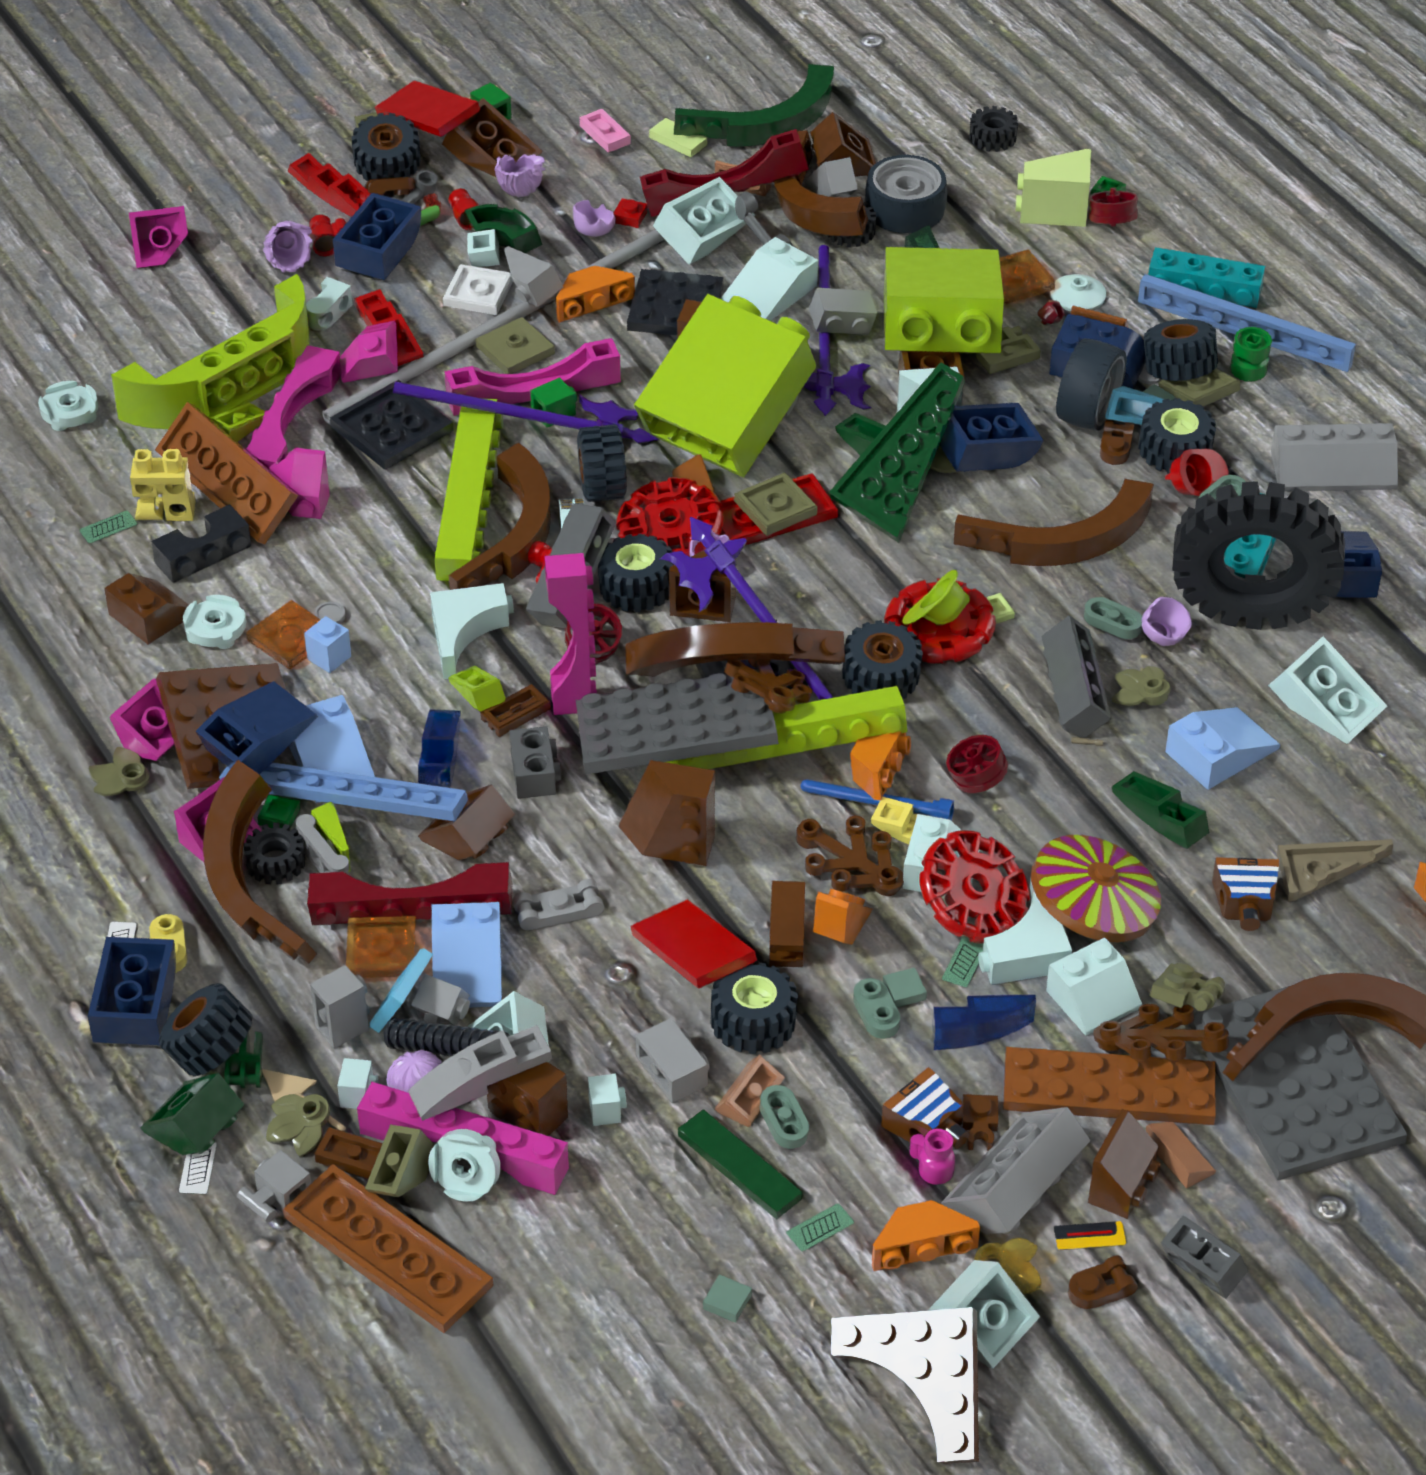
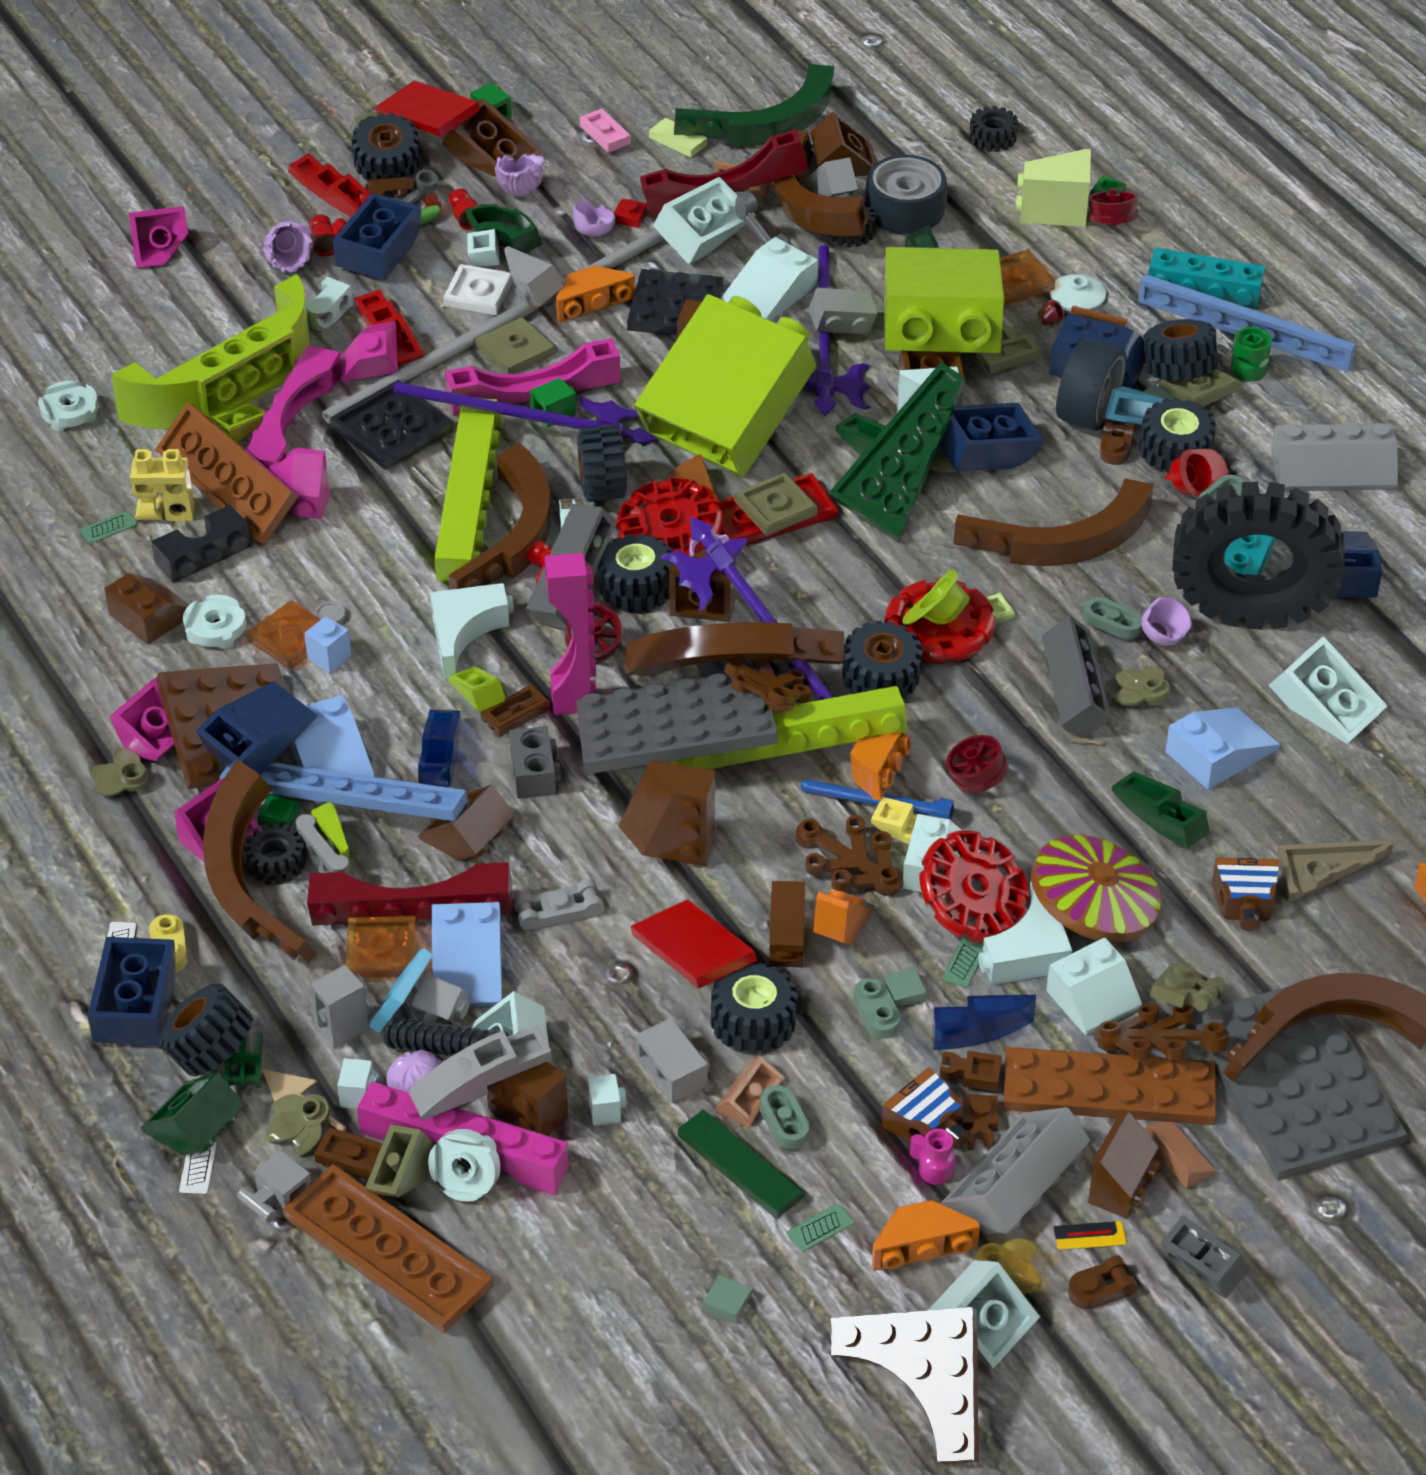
none -> reddish brown plate [939,1051,1002,1091]

